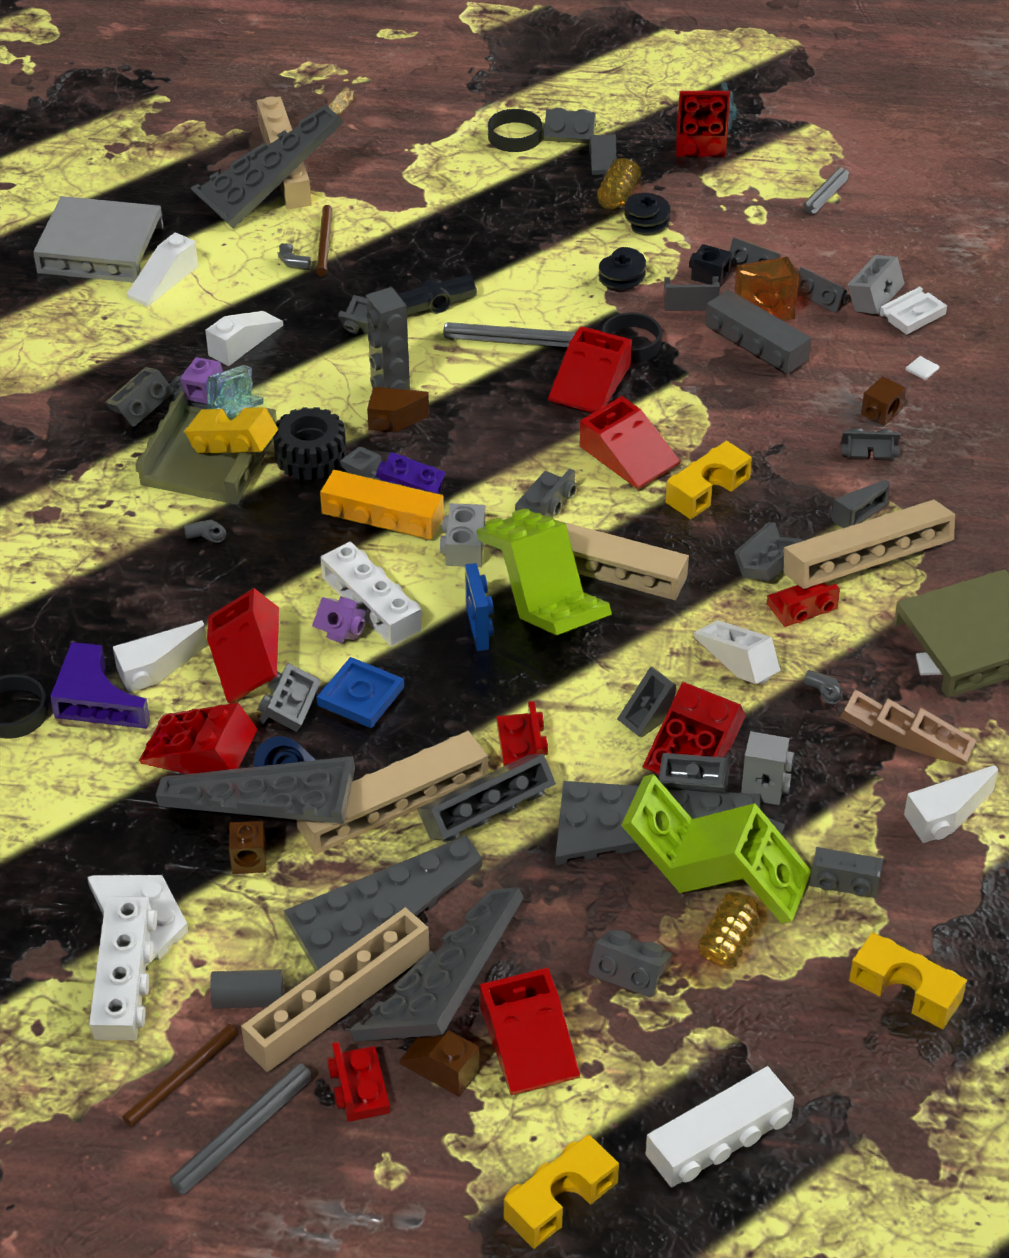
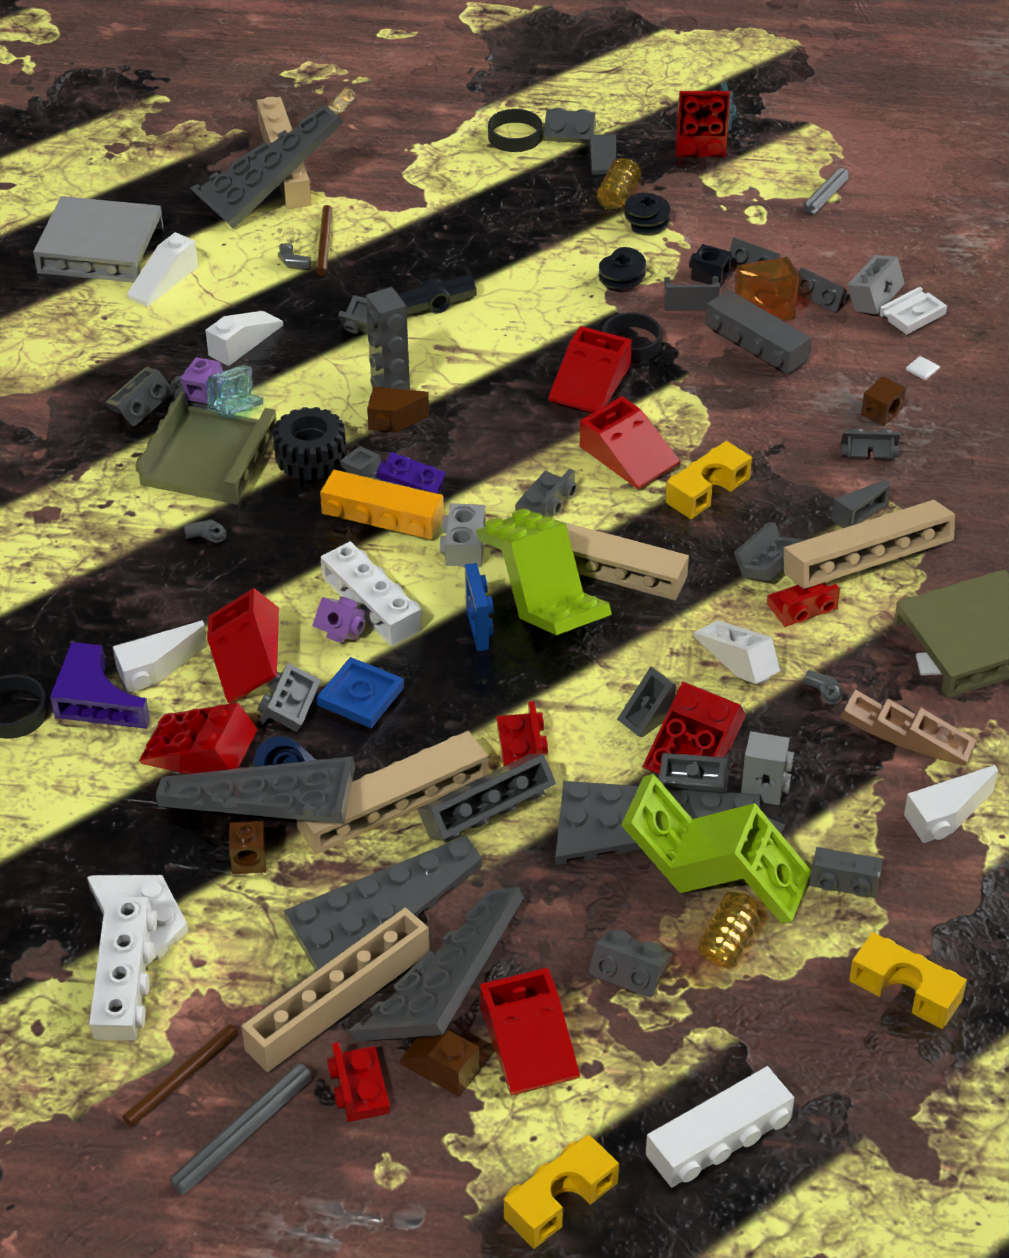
yellow arch [184,407,278,453] -> none
dark grey brick [210,969,284,1009] -> none
dark grey axle [443,322,576,348] -> none

